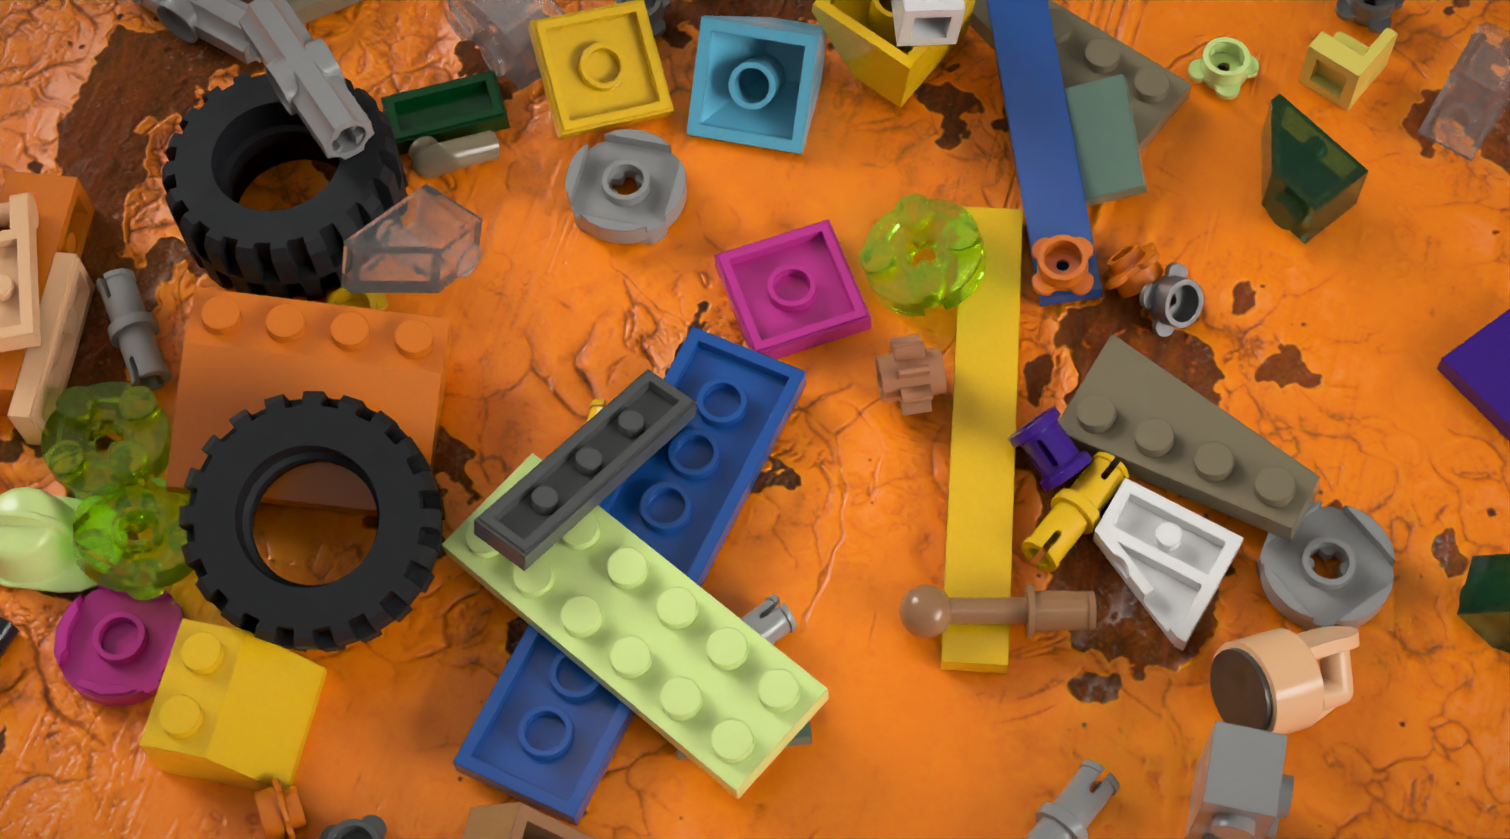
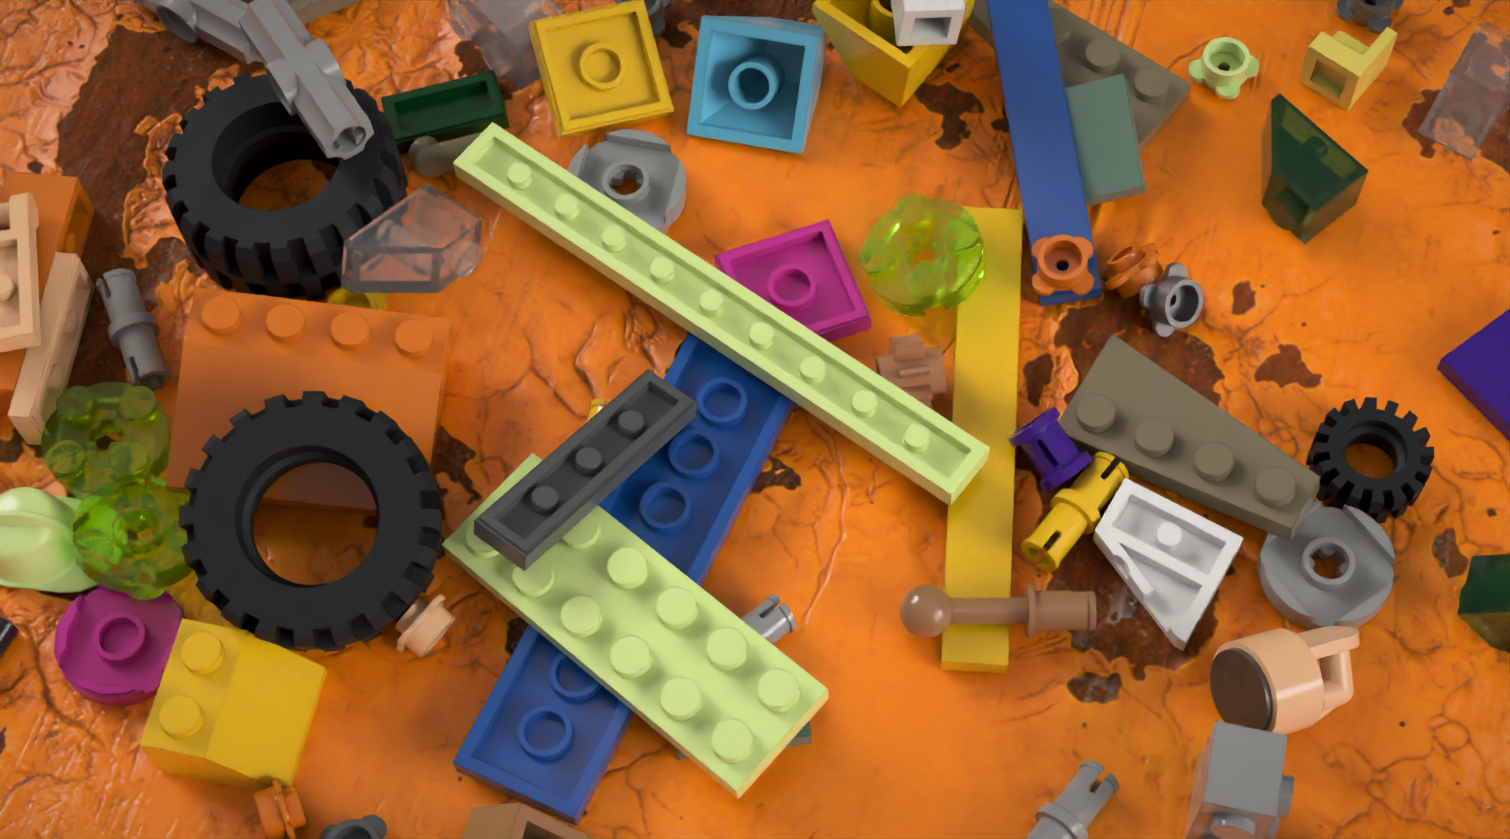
none -> light nougat plate [395,593,456,659]
none -> yellowish green plate [453,122,990,506]
none -> black tyre [1306,397,1435,524]

